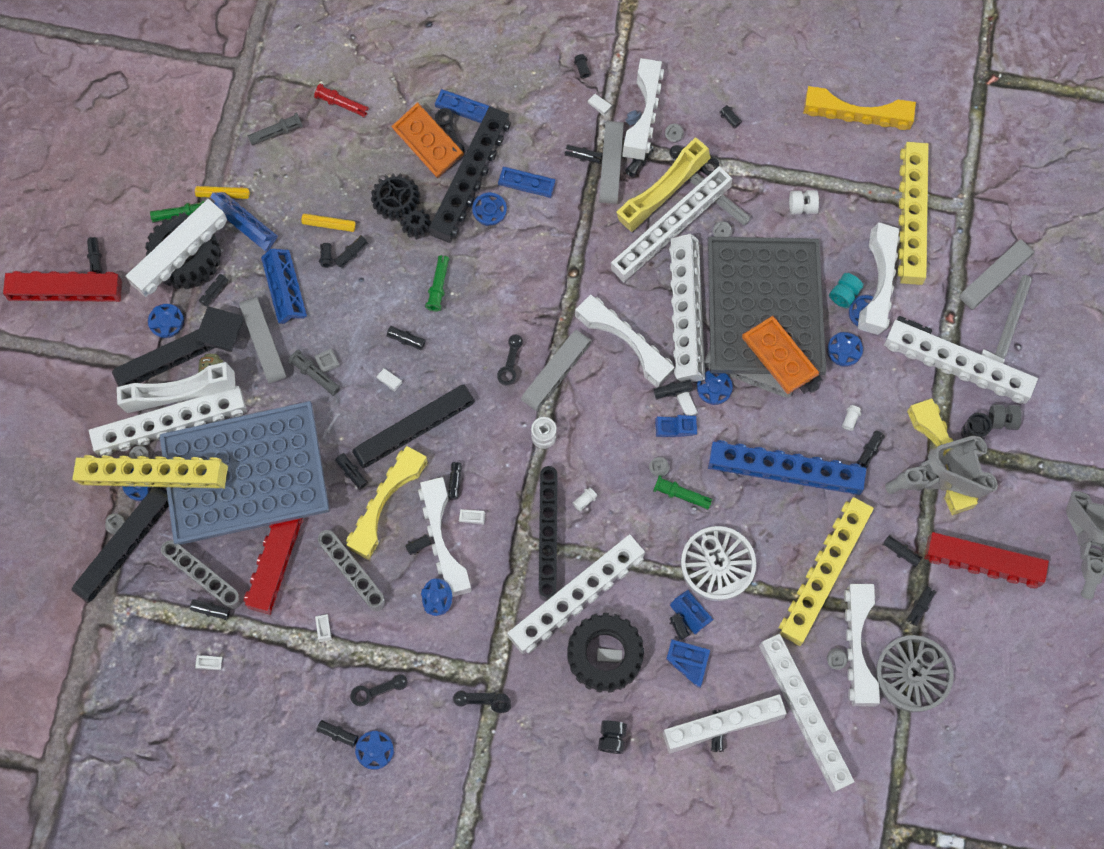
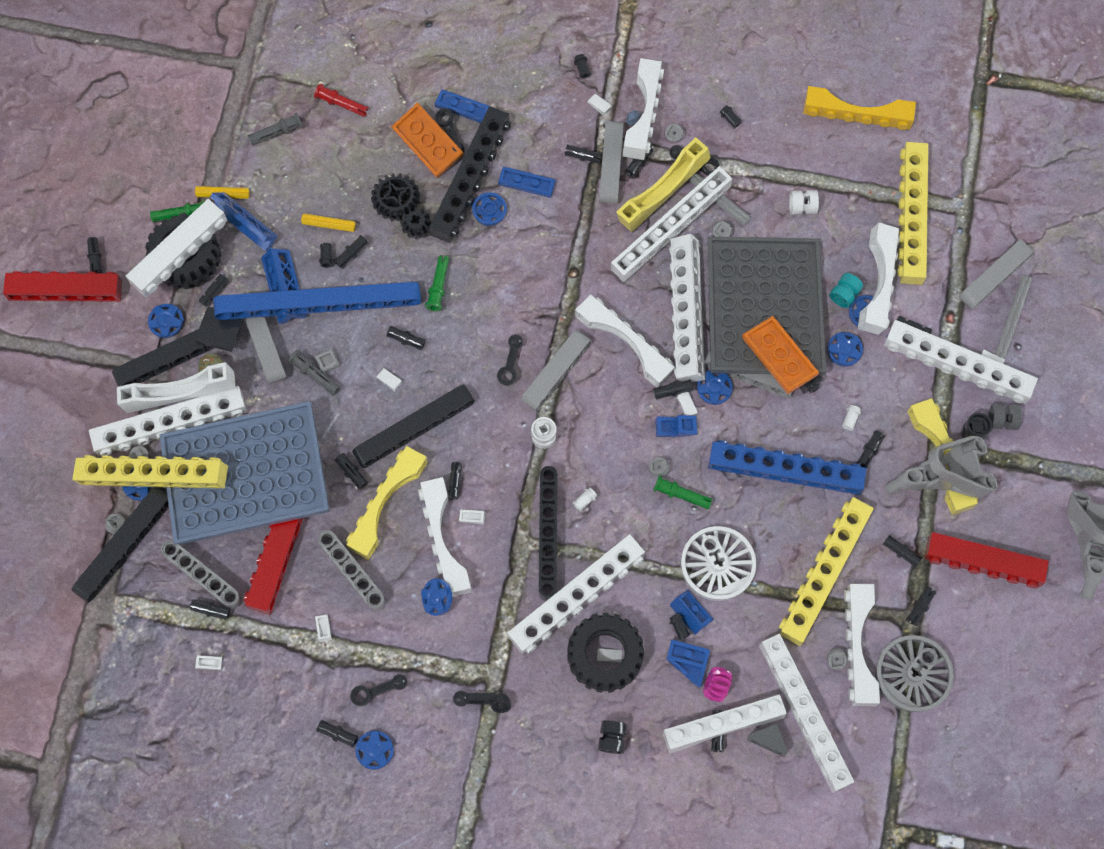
black pin [405,534,431,555] -> none
none -> blue beam [213,282,422,320]
none -> dark pink gear [703,667,732,702]
none -> dark grey slope [747,724,788,757]

